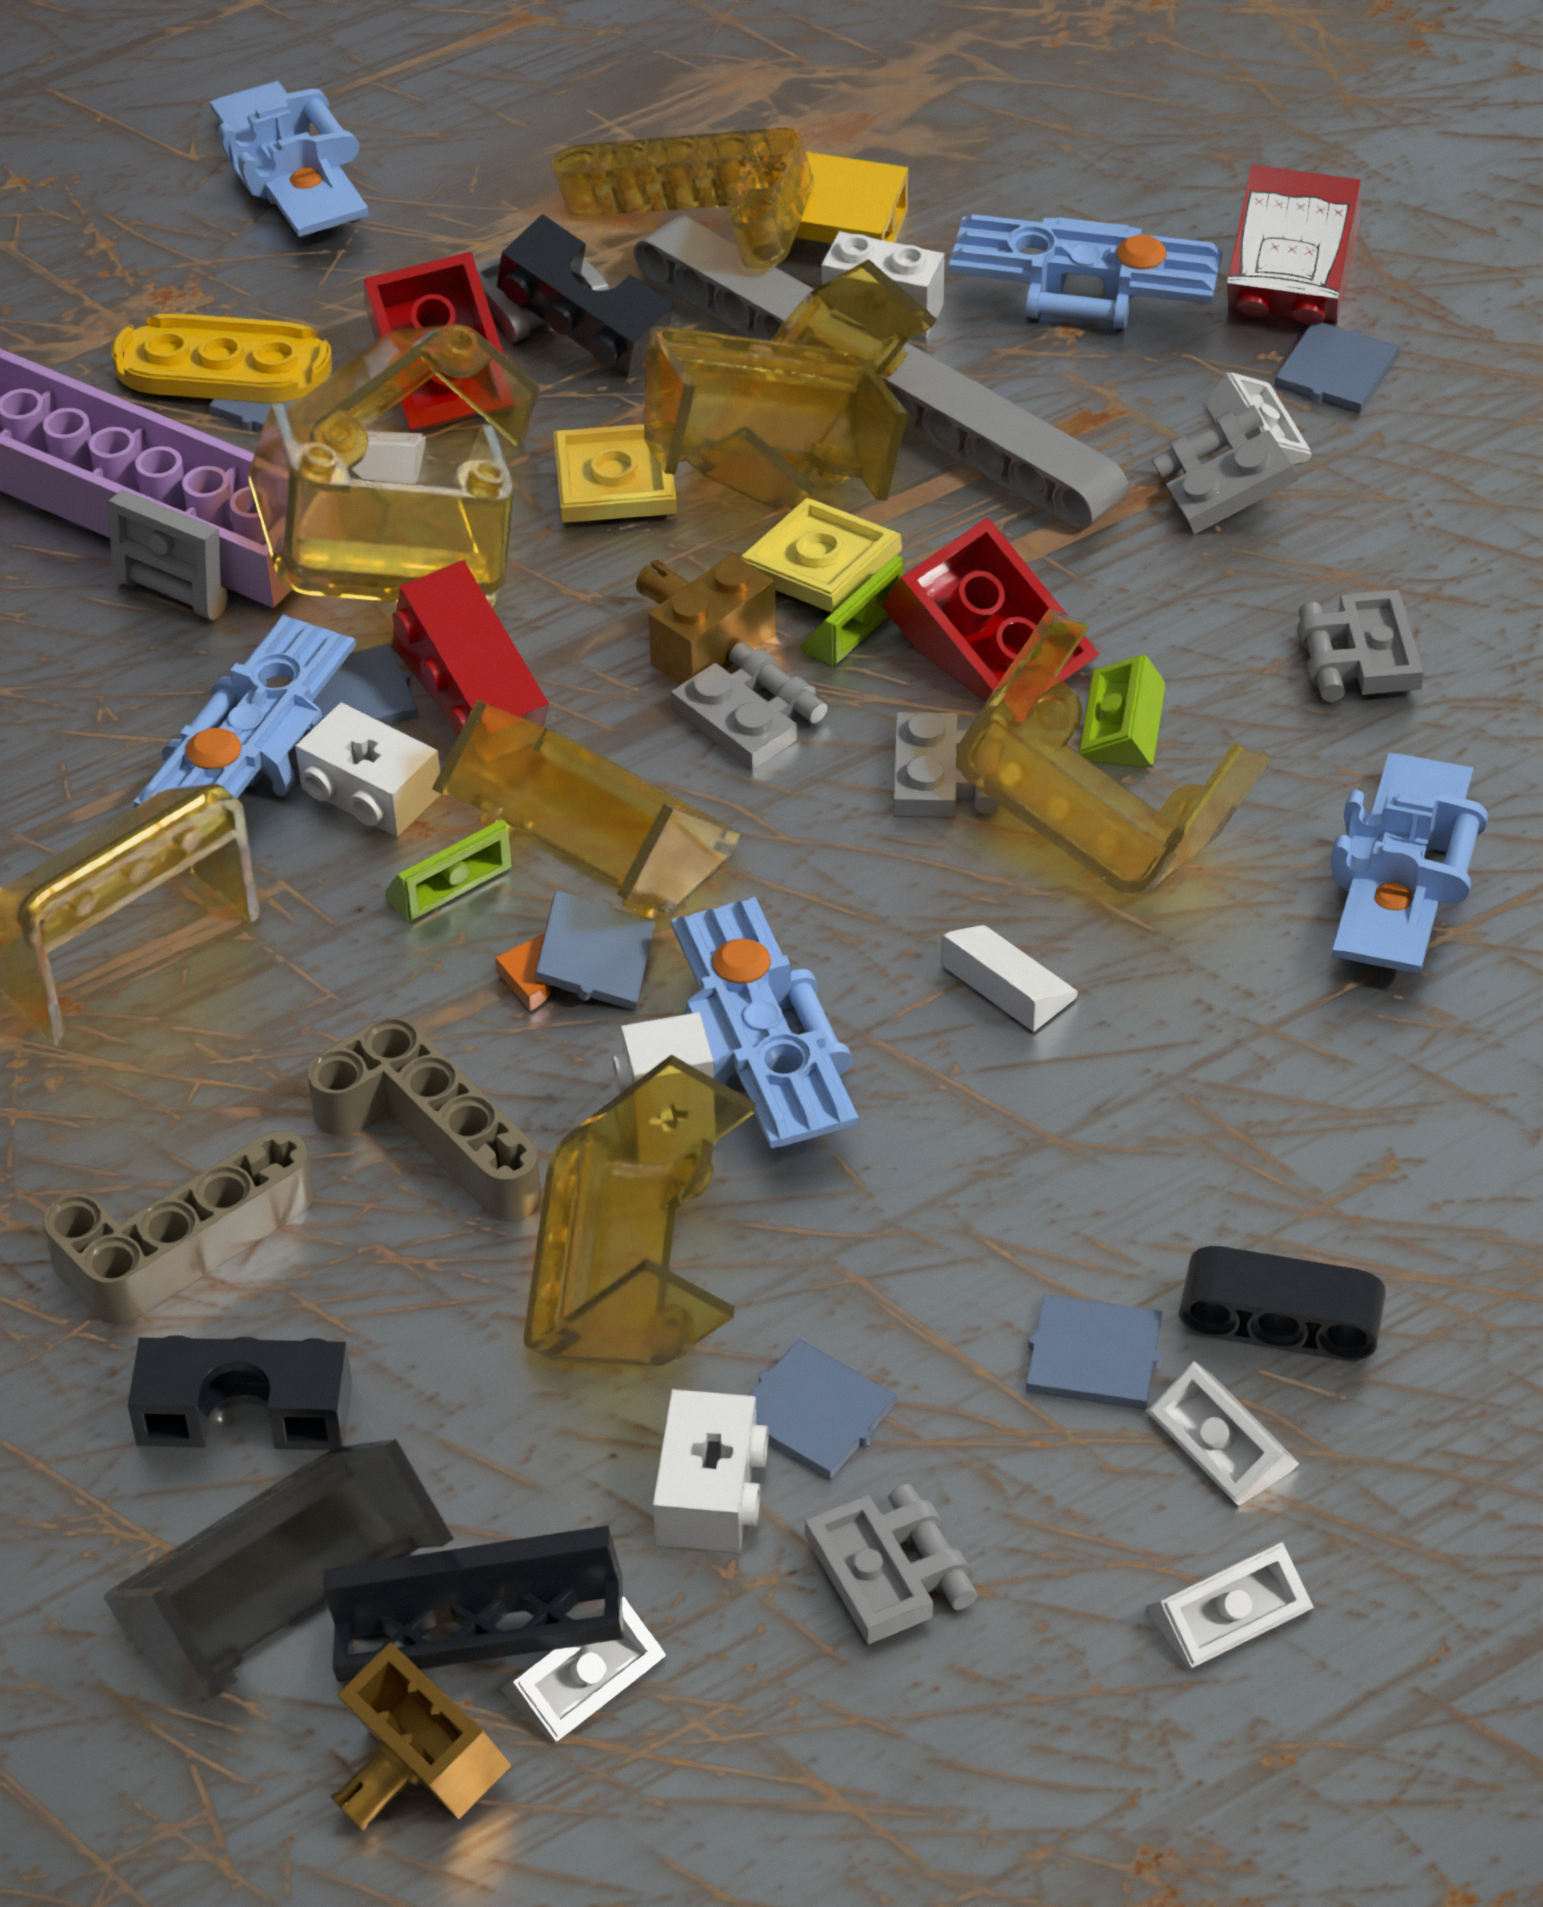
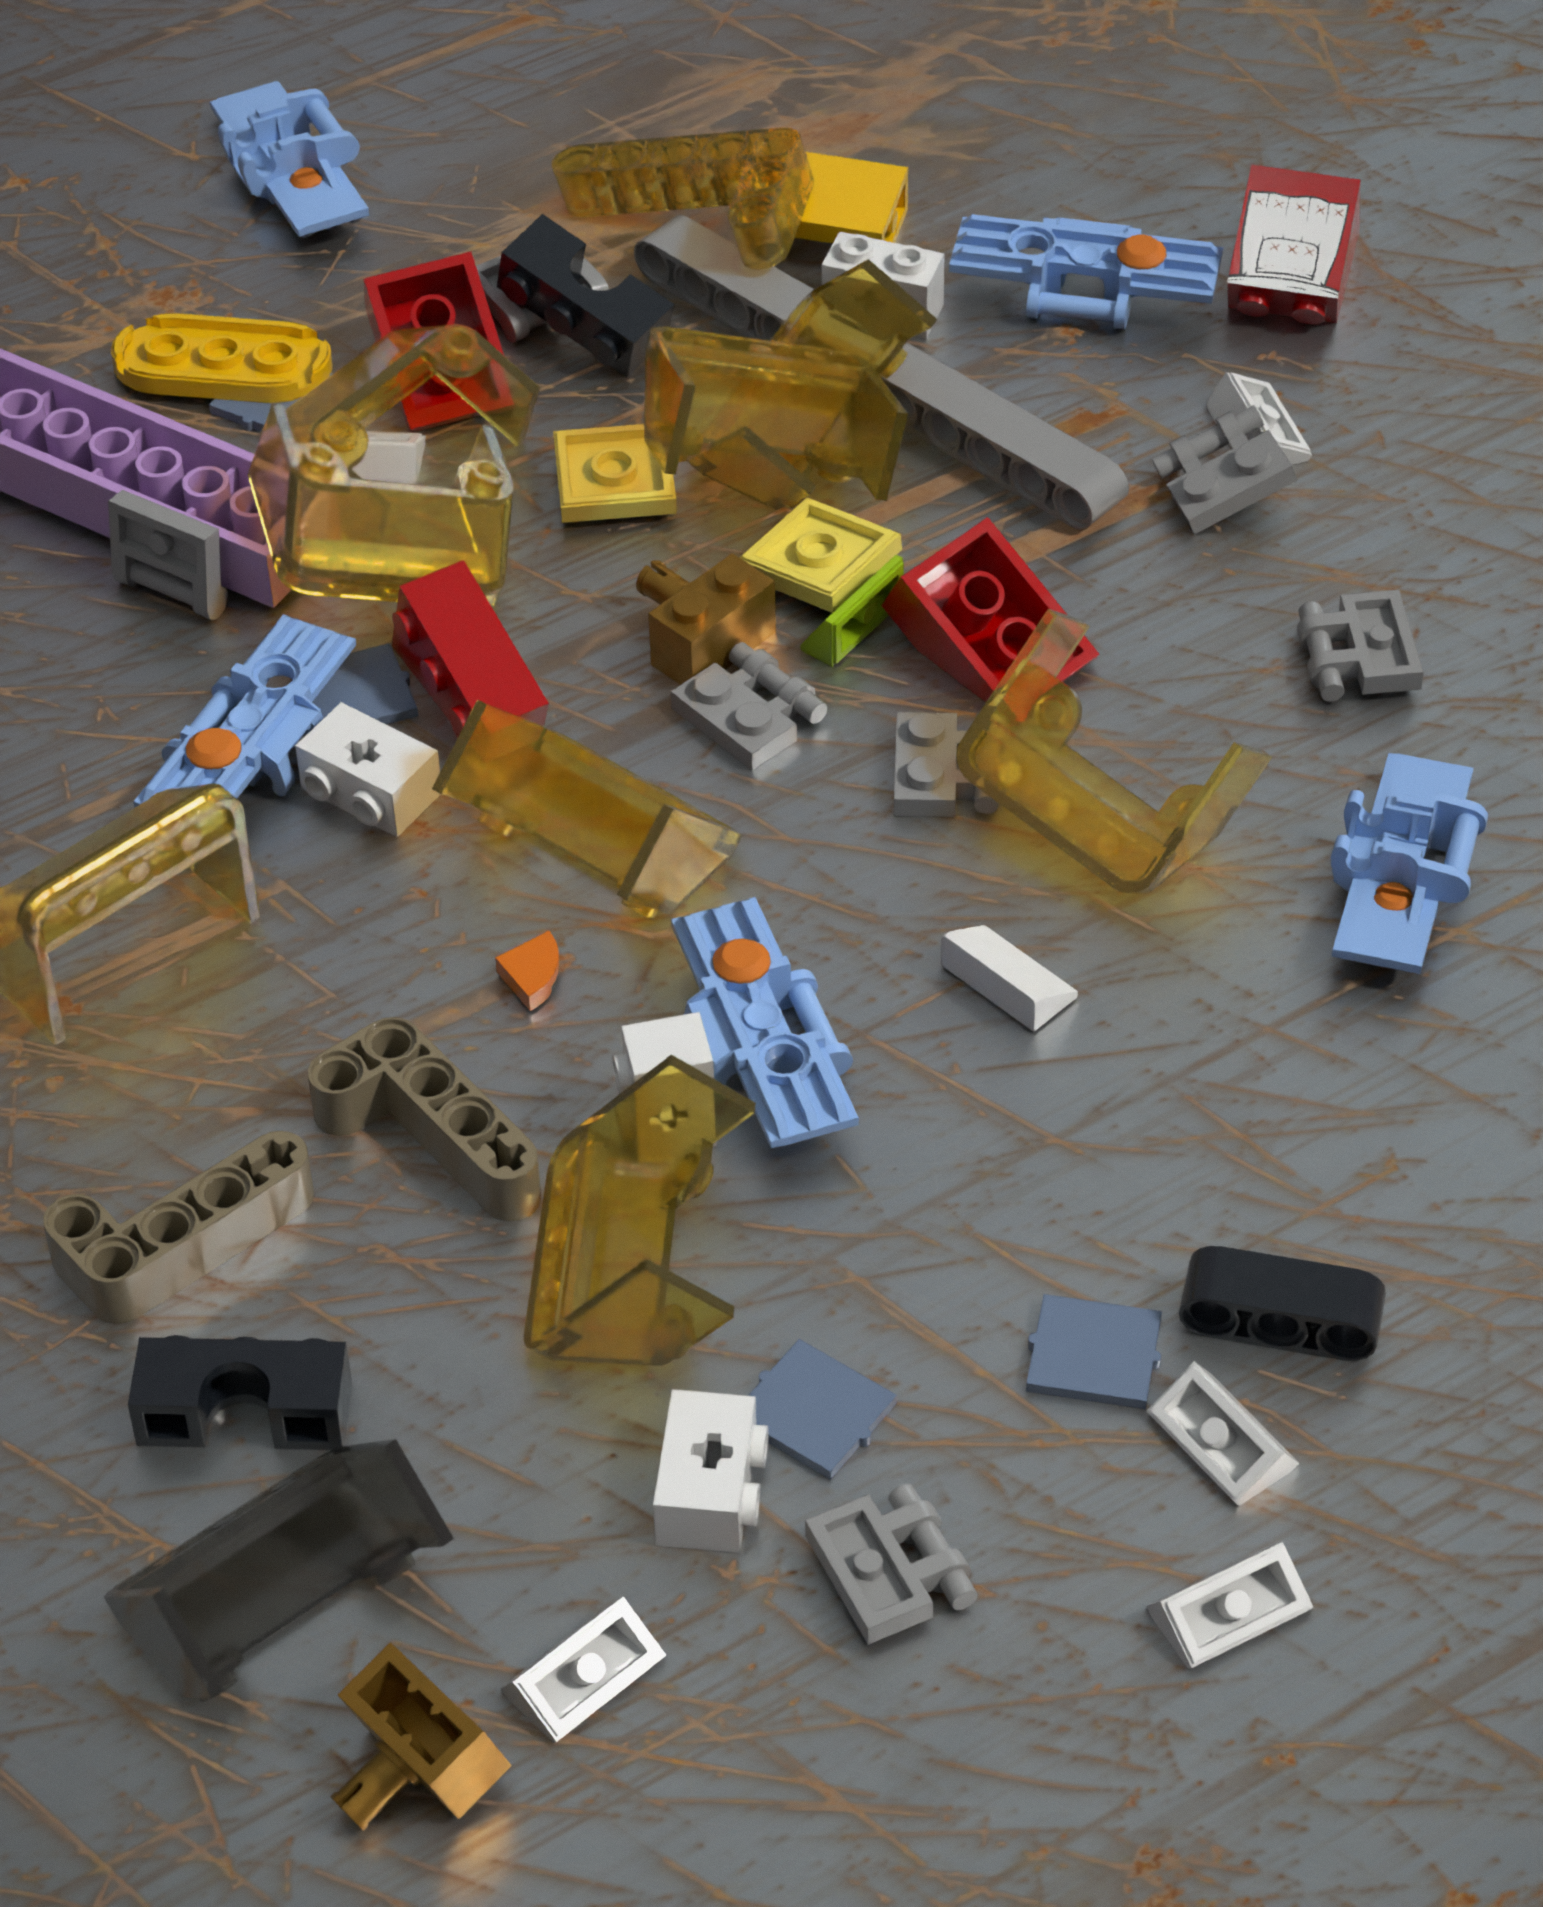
black fence [323,1525,624,1682] -> none
lime slope [385,819,512,922] -> none
sand blue piece [533,890,655,1010] -> none
lime slope [1078,654,1165,767] -> none
sand blue piece [1275,322,1399,413] -> none

